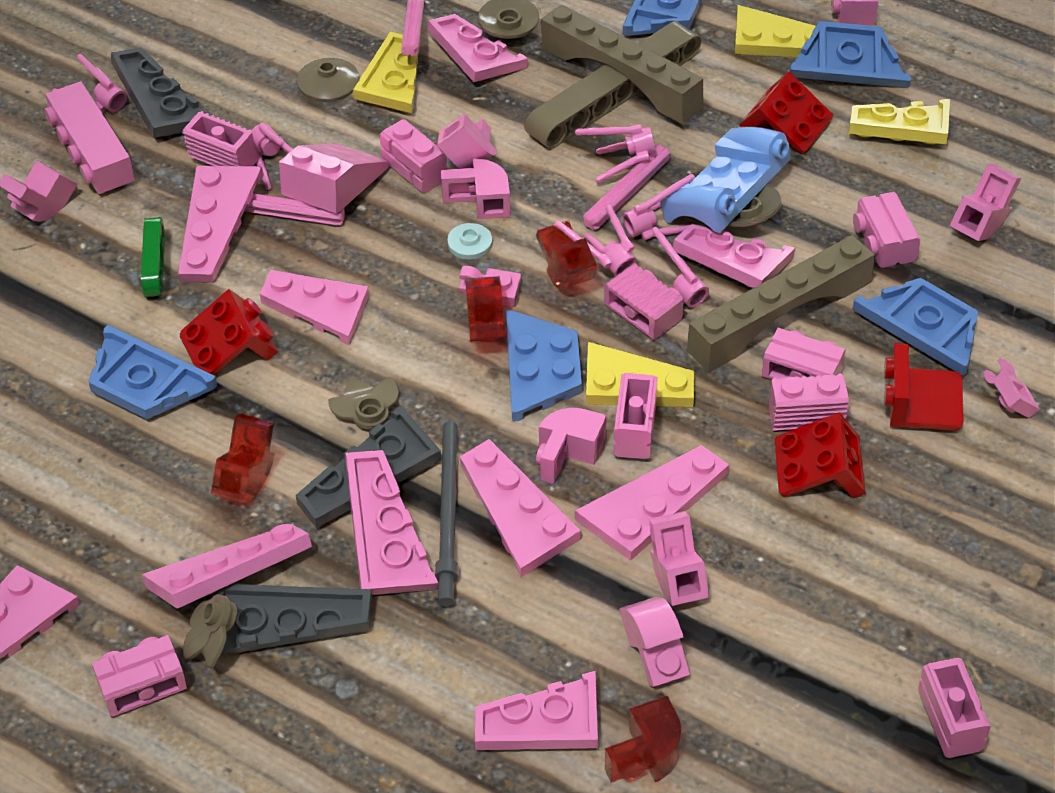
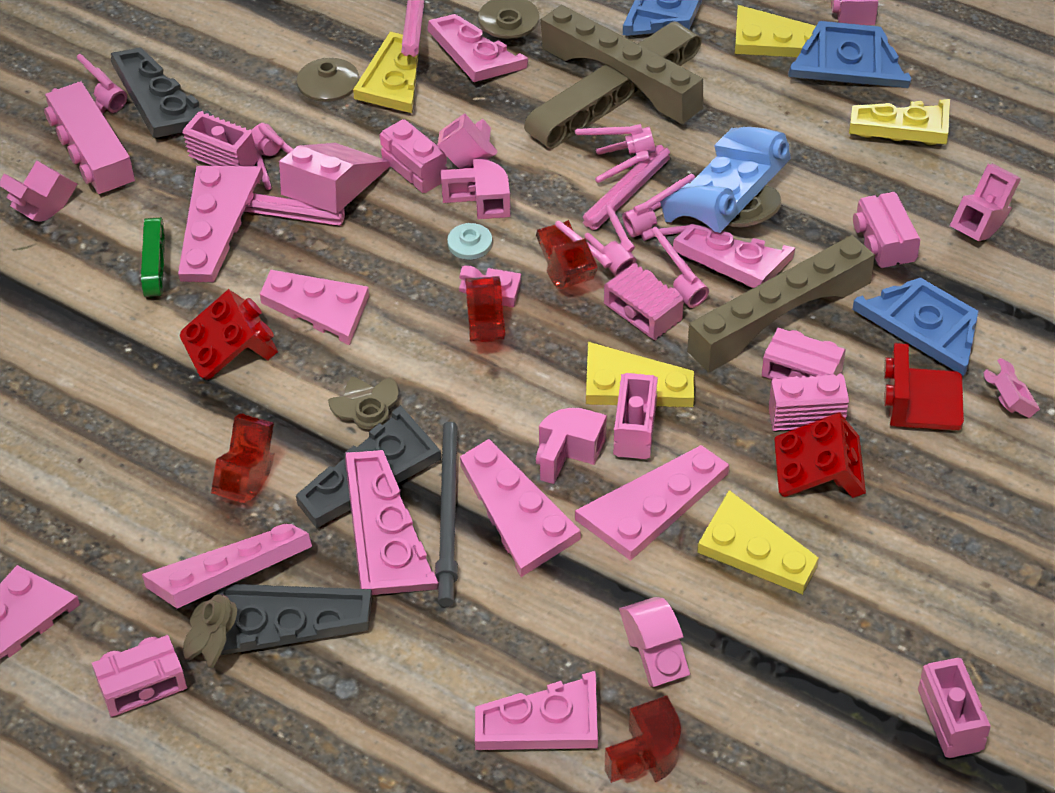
medium blue wing [89,325,217,419] -> none
medium blue wing [506,310,582,422] -> none
bright pink brick [649,511,709,606] -> none
red bracket [739,71,833,154] -> none
none -> light yellow wing [697,490,819,595]

